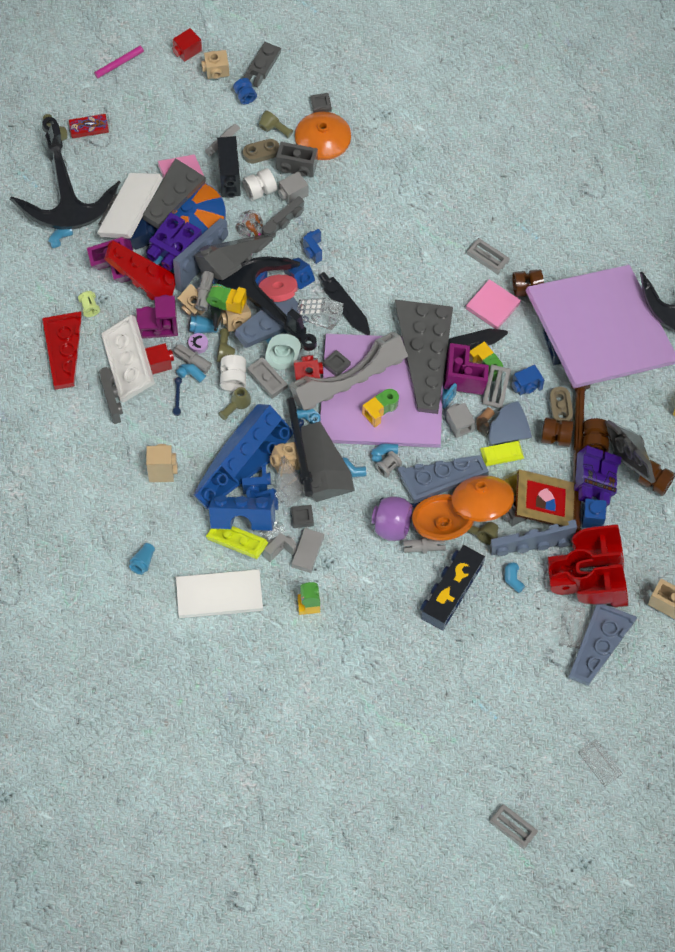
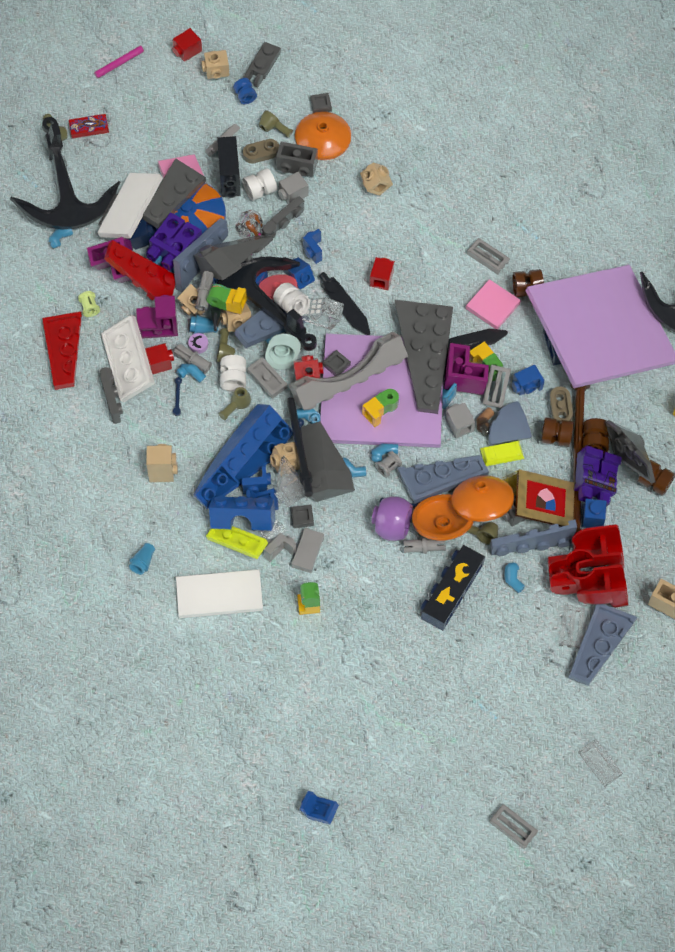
none -> white wheel [273,283,310,316]
none -> blue bracket [300,791,339,825]
none -> tan brick [360,162,393,196]
none -> red brick [370,257,395,291]

